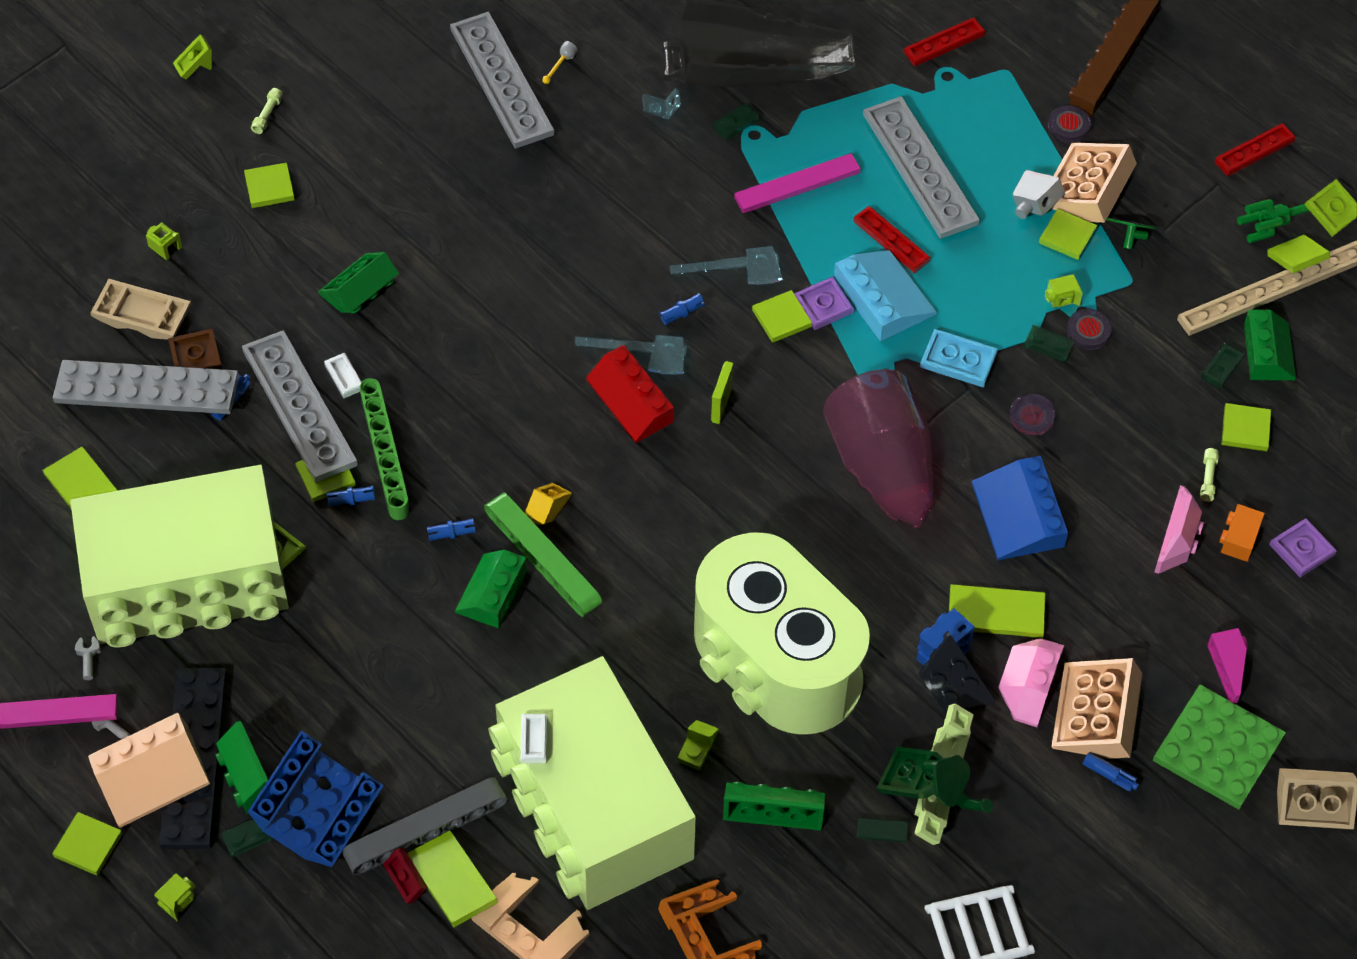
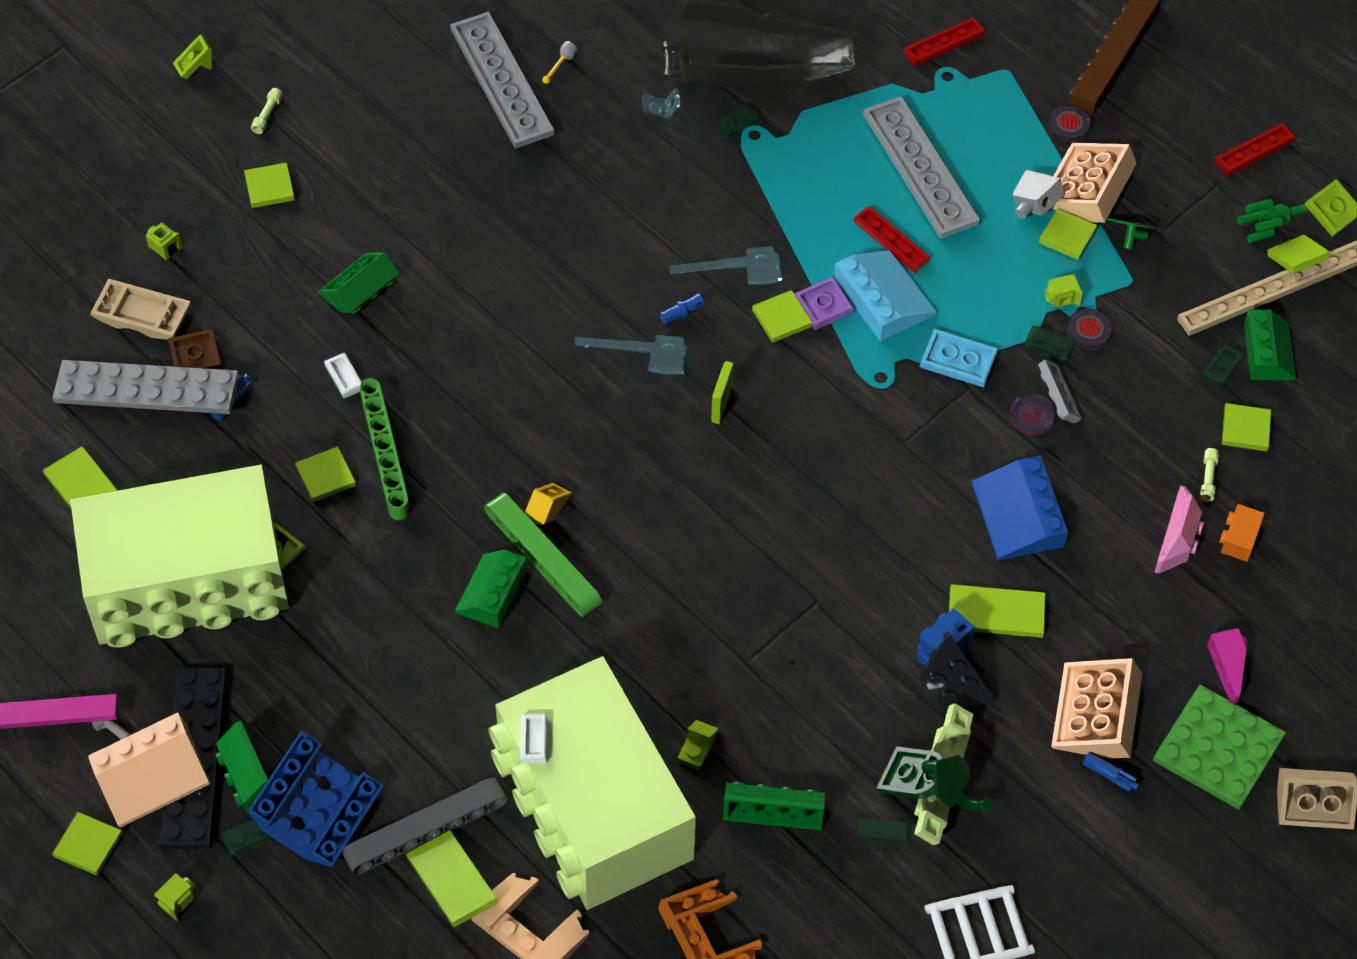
light grey bar [75,636,101,680] -> none
light grey plate [242,330,357,483] -> none
blue pin [327,485,376,507] -> none
dark red plate [383,848,428,904] -> none
blue pin [427,518,476,541] -> none
red slope [586,345,674,443] -> none
yellowish green brick [694,532,870,734] -> none
dark pink tile [734,153,860,213] -> none
clear pink windscreen [823,369,934,528] -> none
bright pink wedge [999,638,1064,727] -> none
medium lavender tile [1269,518,1337,578] -> none
none -> light grey plate [1038,360,1082,423]

